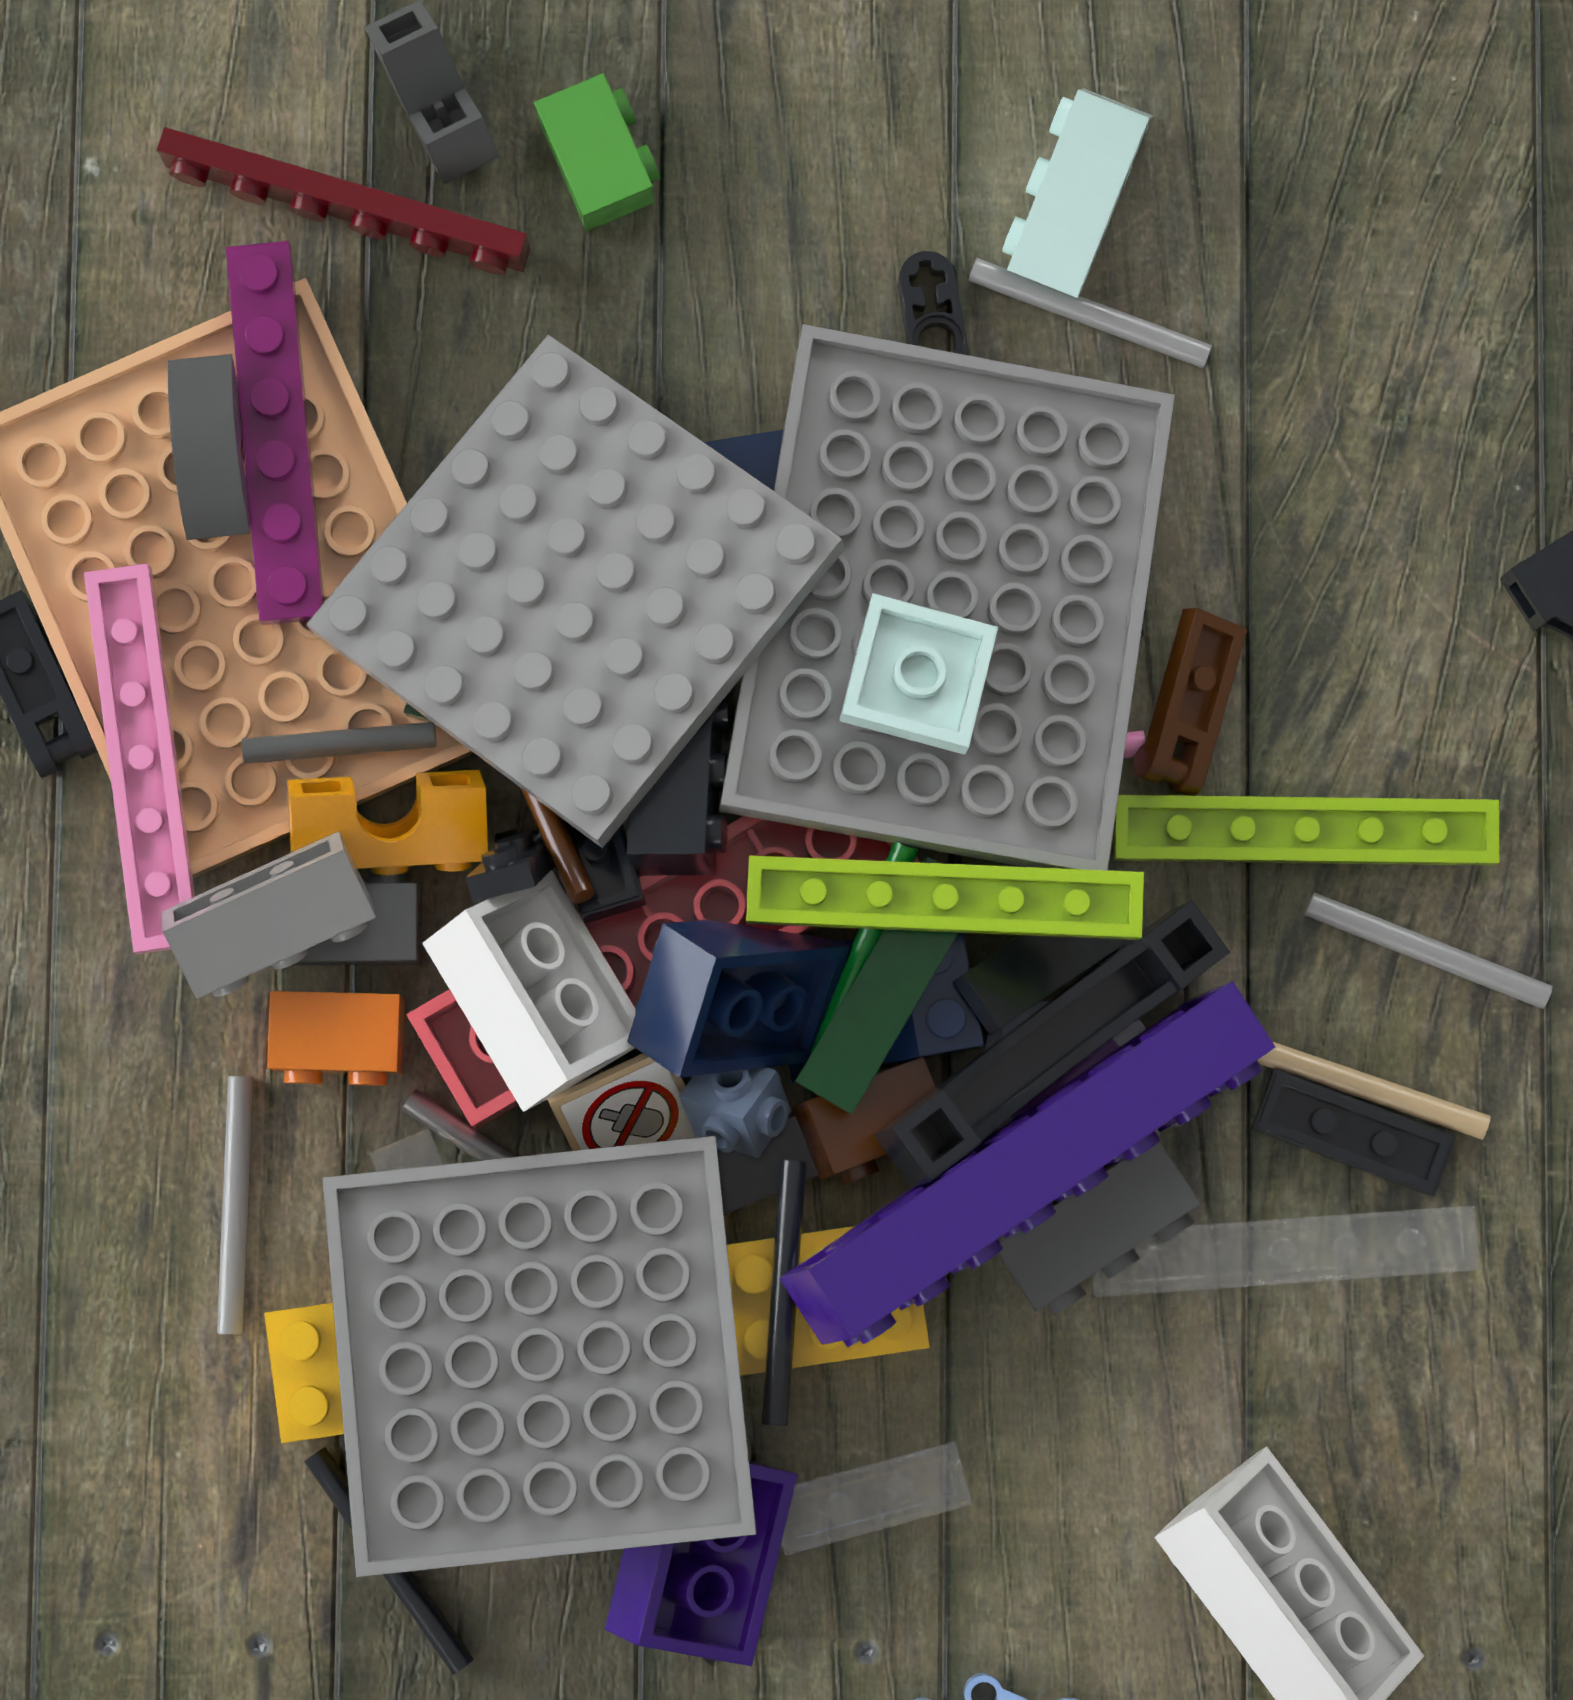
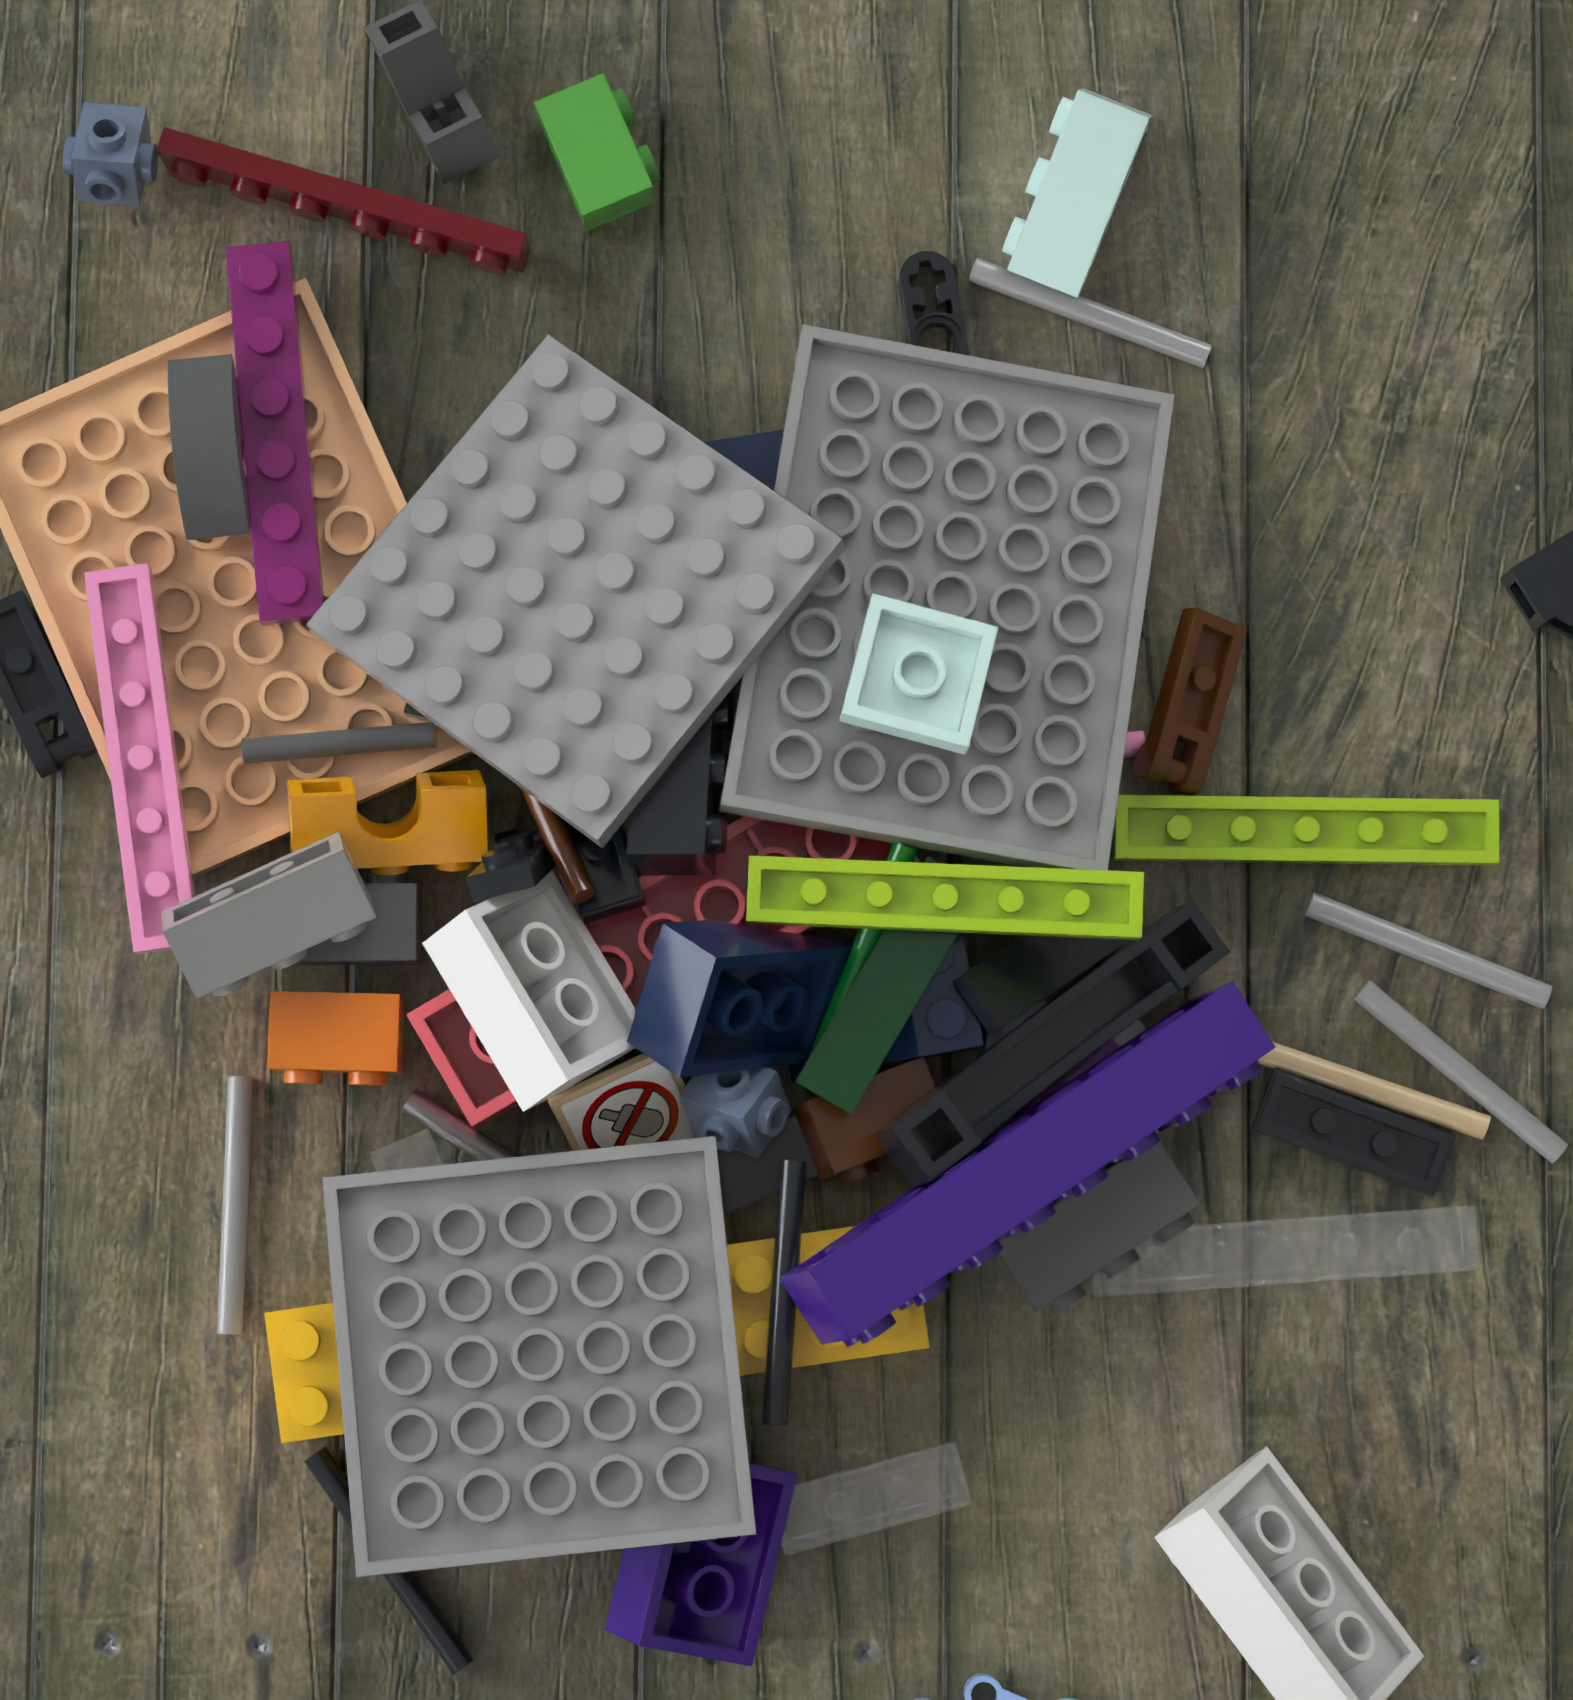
none -> sand blue brick [63,102,158,207]
none -> light grey bar [1353,980,1568,1164]

